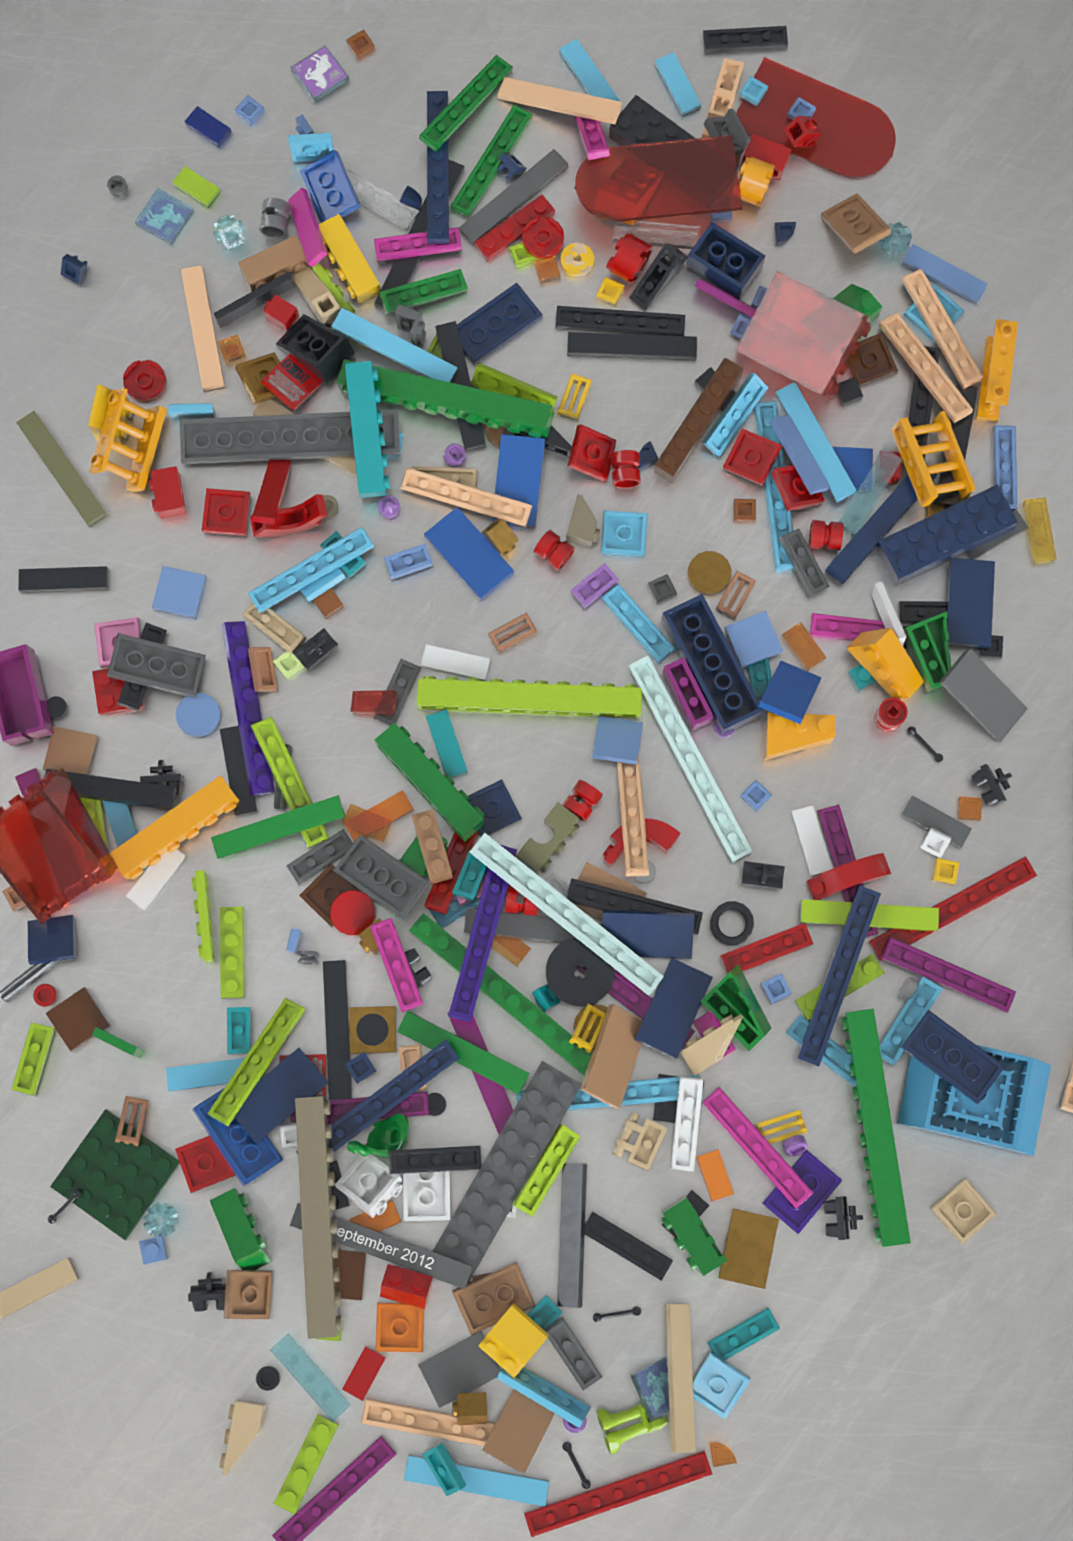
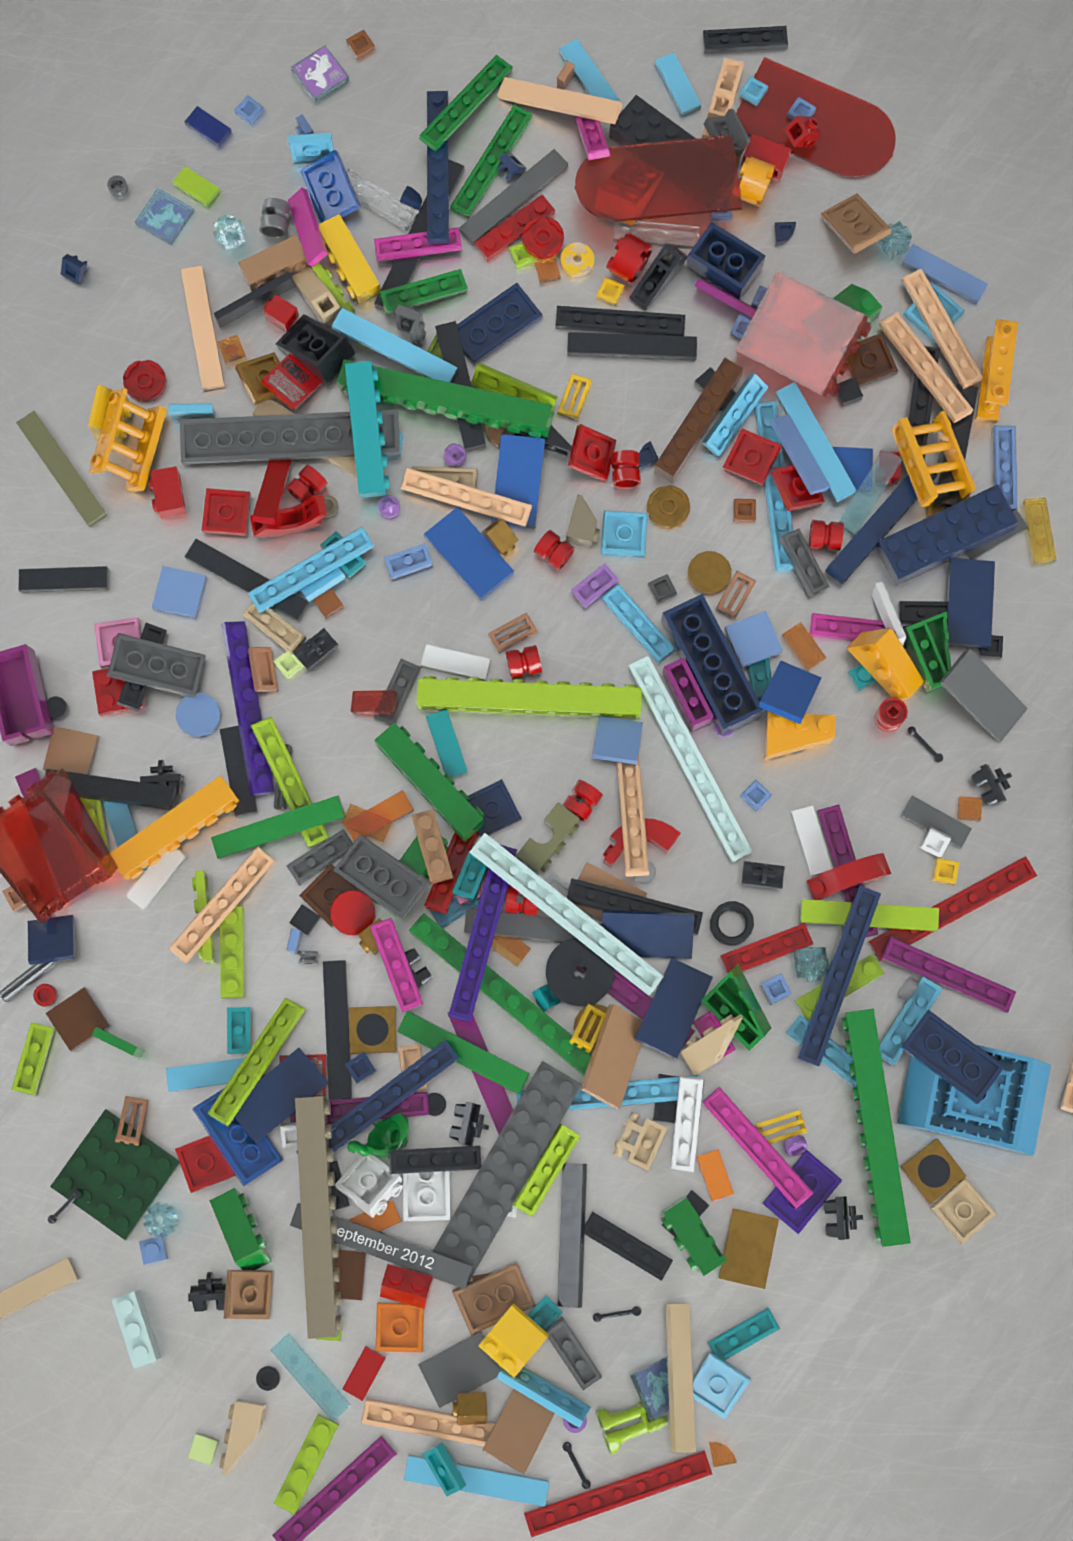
none -> light aqua brick [112,1290,161,1369]
none -> light nougat tile [168,846,275,964]
none -> black tile [184,538,310,622]
none -> yellowish green tile [188,1433,219,1465]
none -> red wheel [286,464,328,503]
none -> black tile [289,904,321,936]
none -> black hips [449,1101,489,1146]
none -> red wheel [505,645,542,680]
none -> nougat tile [557,61,575,90]
none -> pearl gold tile [647,485,690,529]
none -> clear light blue brick [793,947,829,982]
none -> pearl gold tile [900,1138,966,1204]

